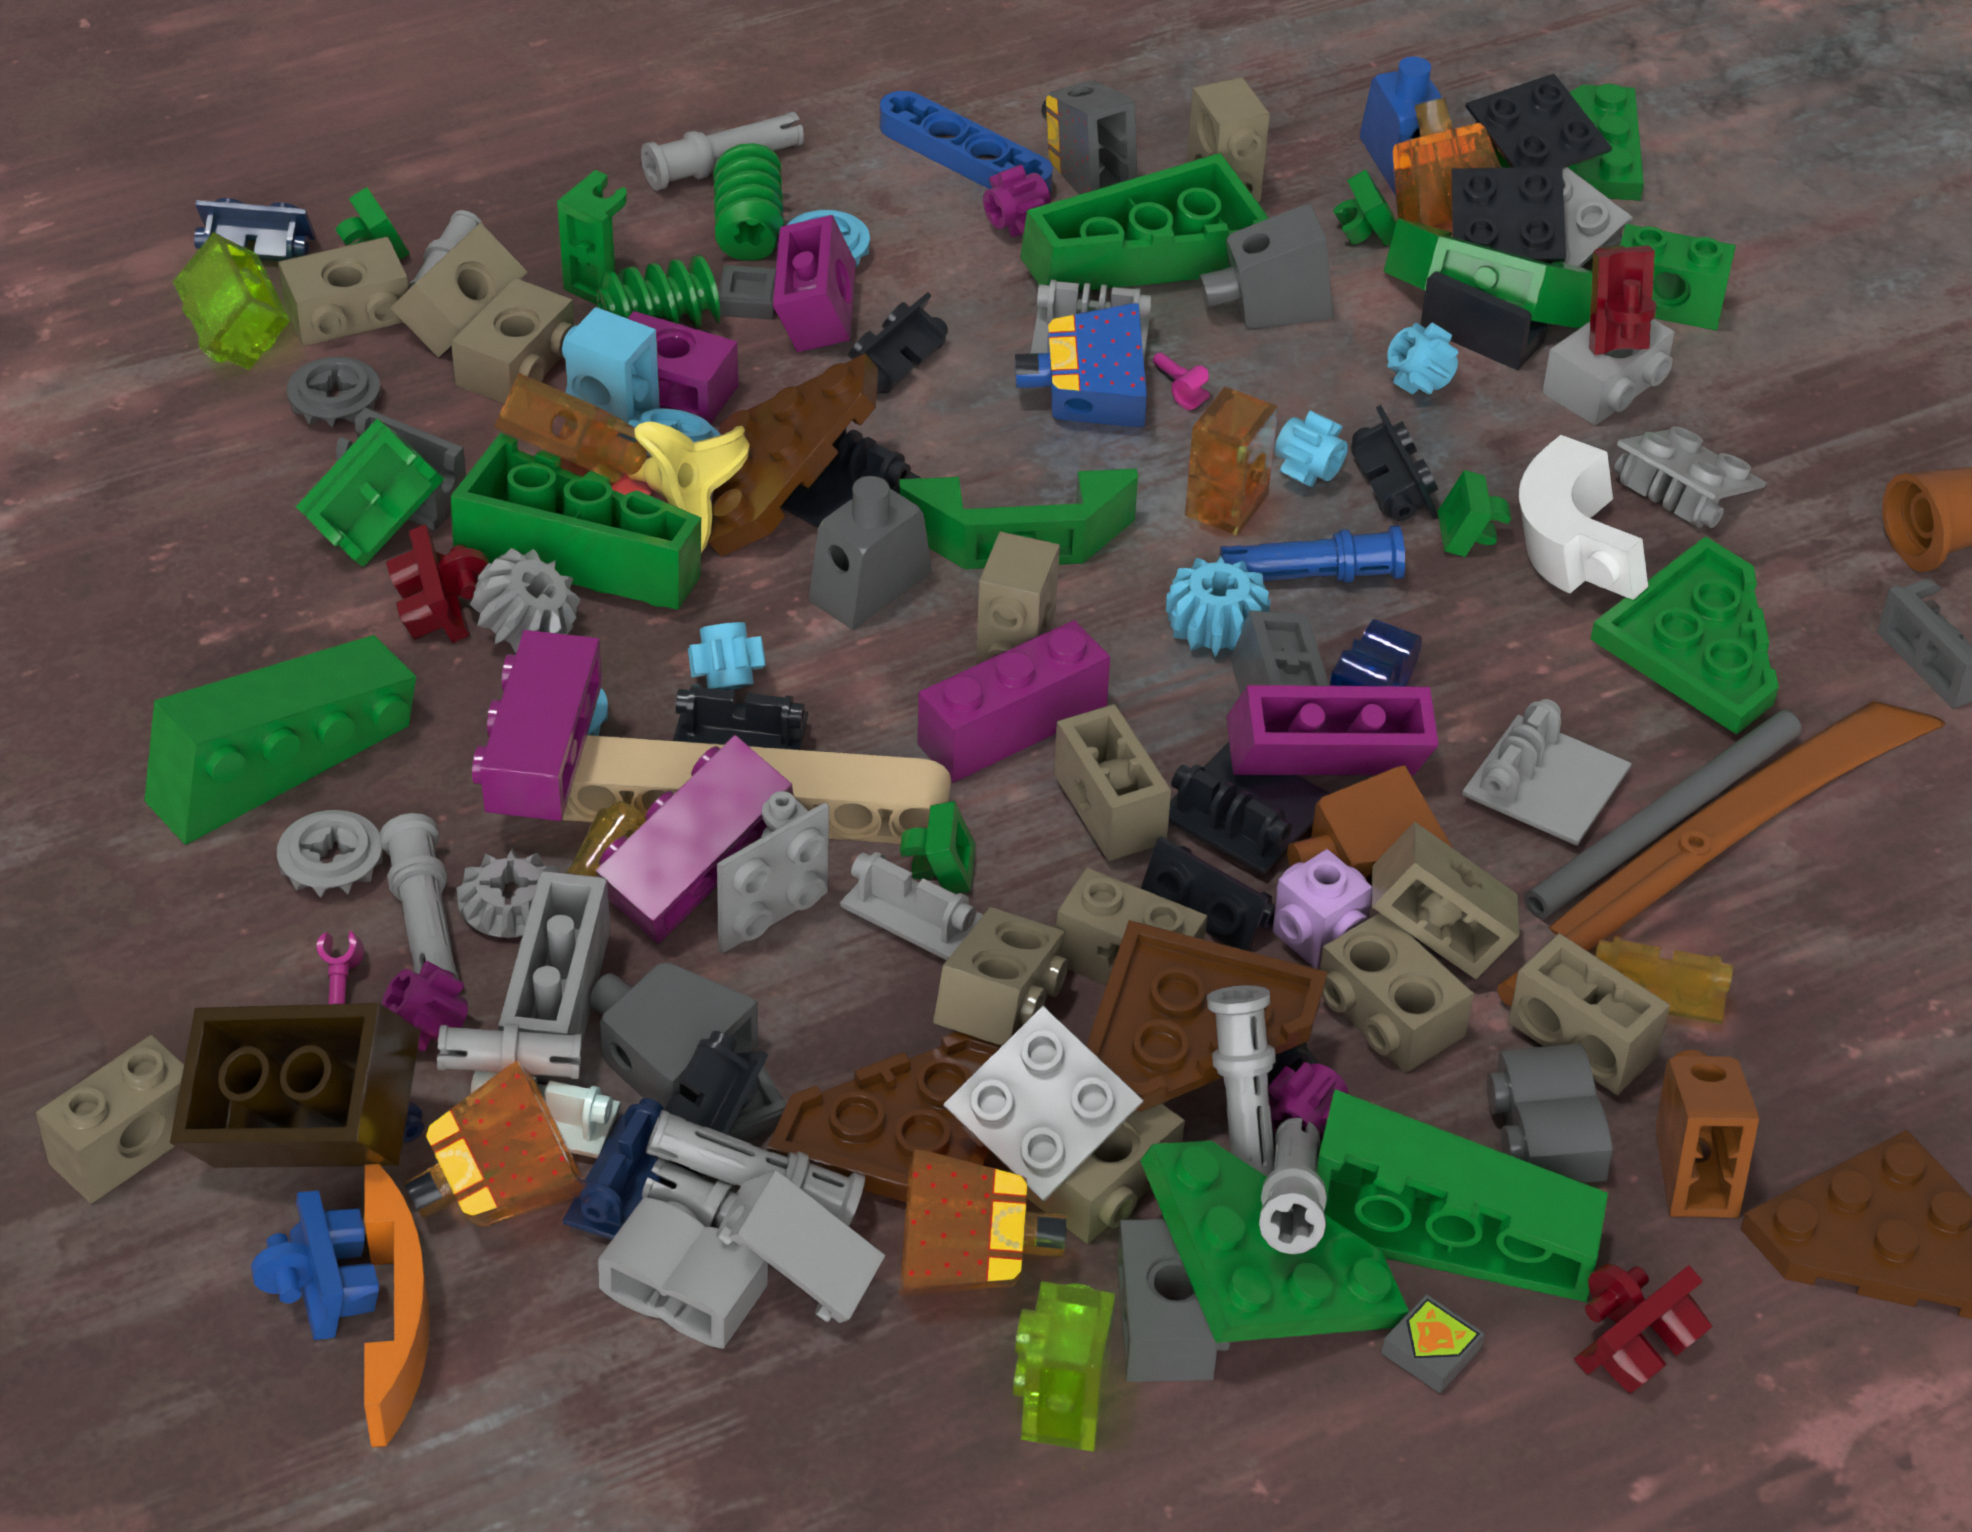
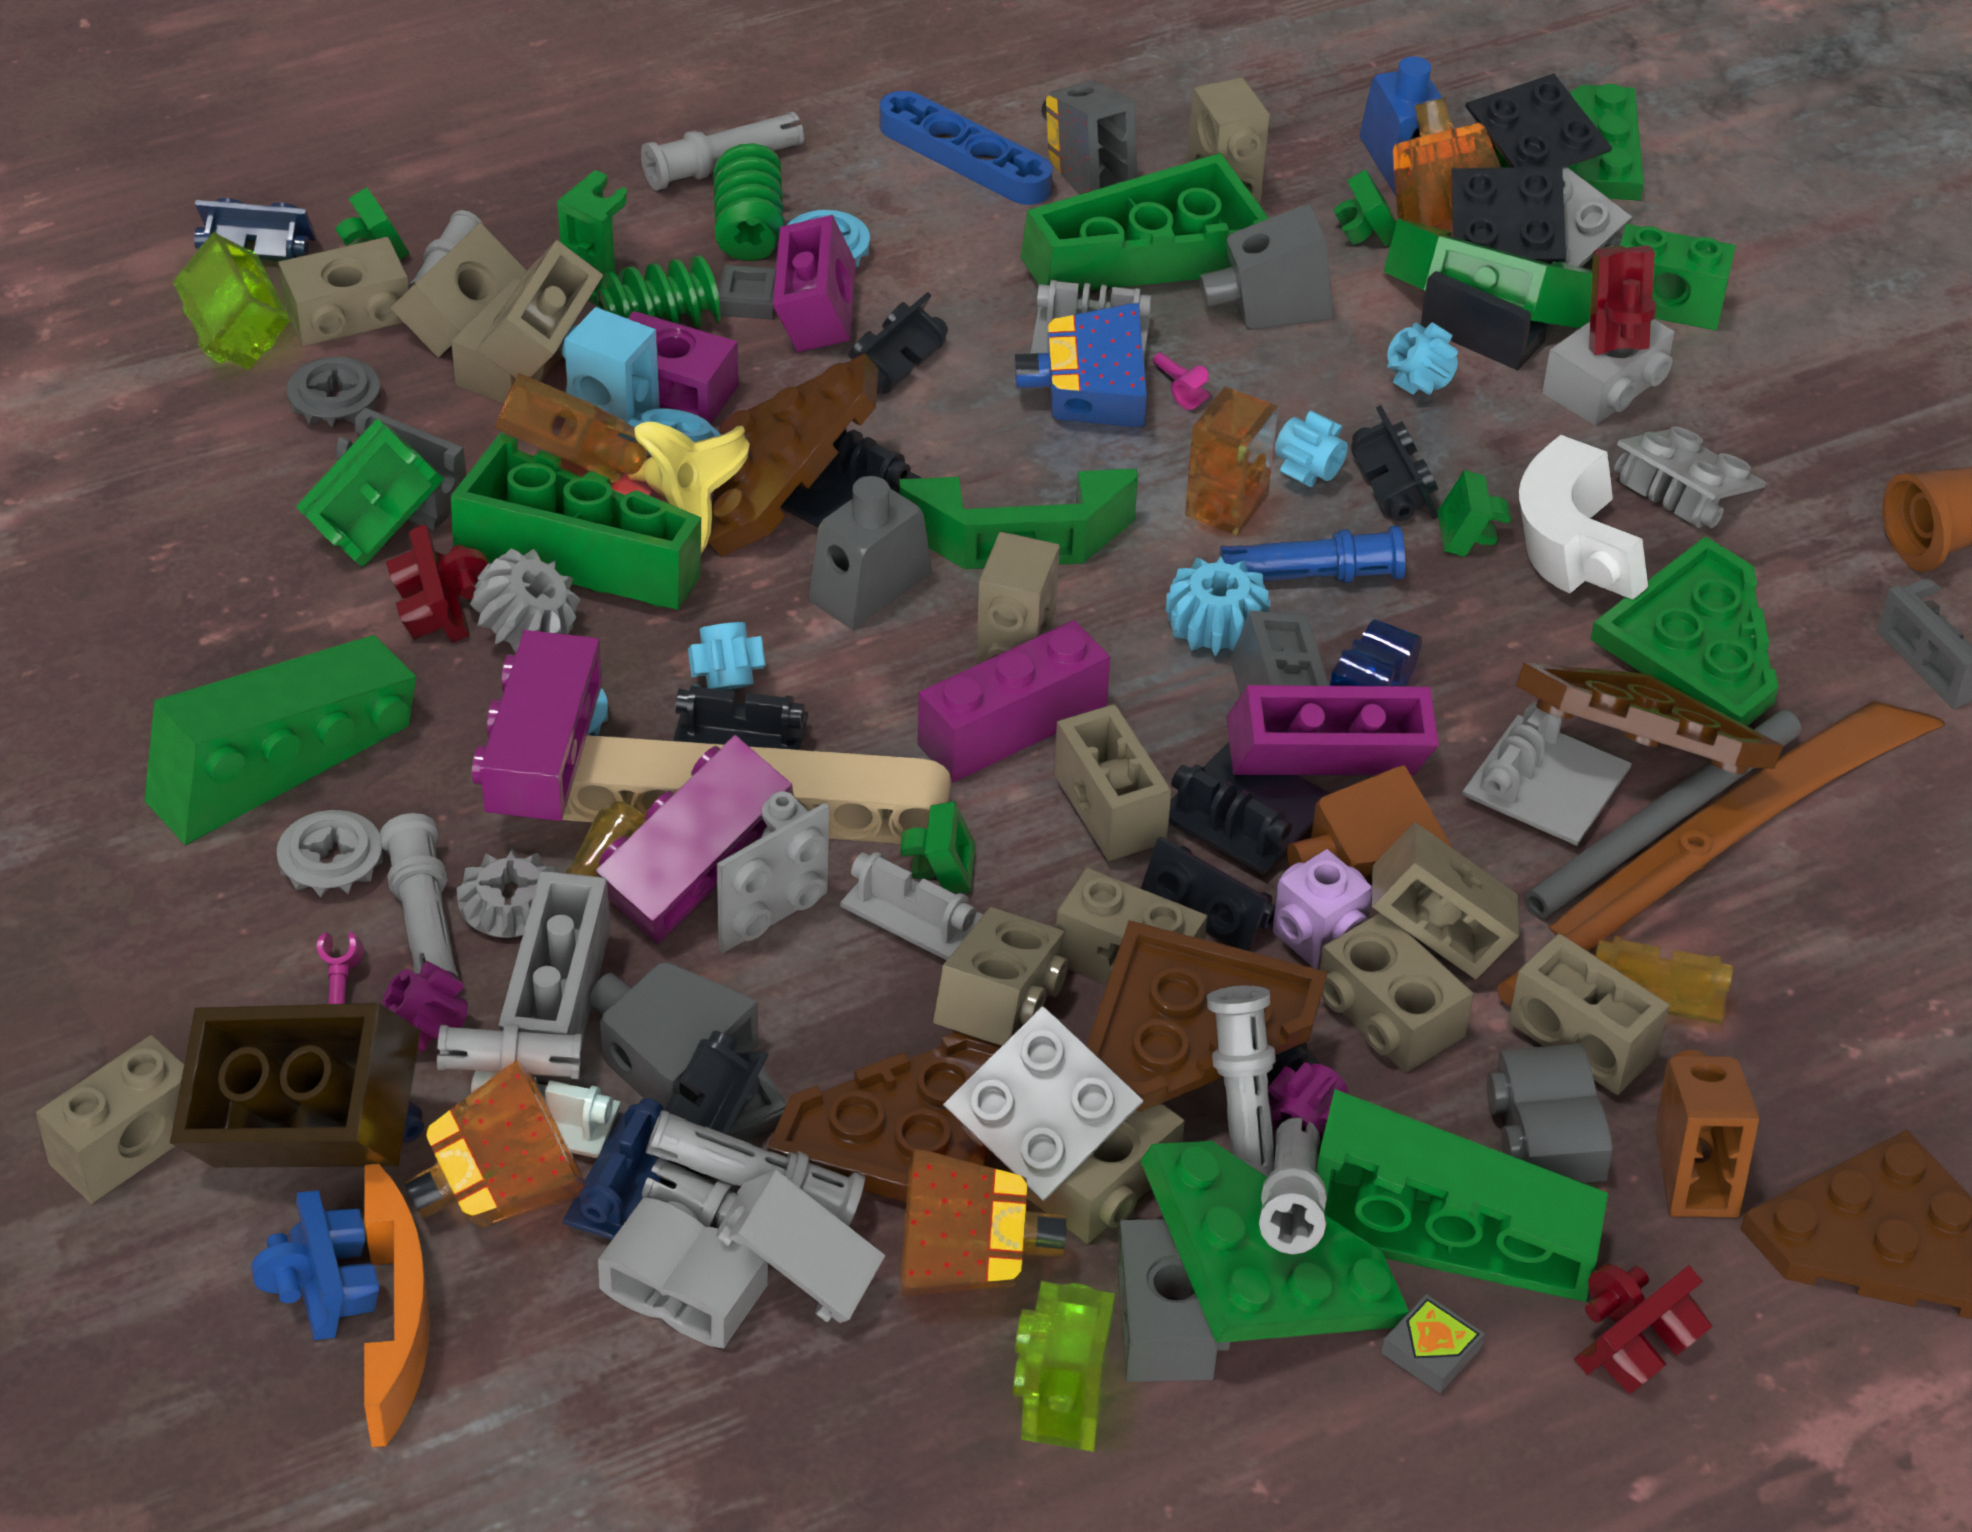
magenta gear [983,164,1051,237] -> none
none -> dark tan brick [477,239,603,384]
none -> reddish brown plate [1516,663,1783,774]

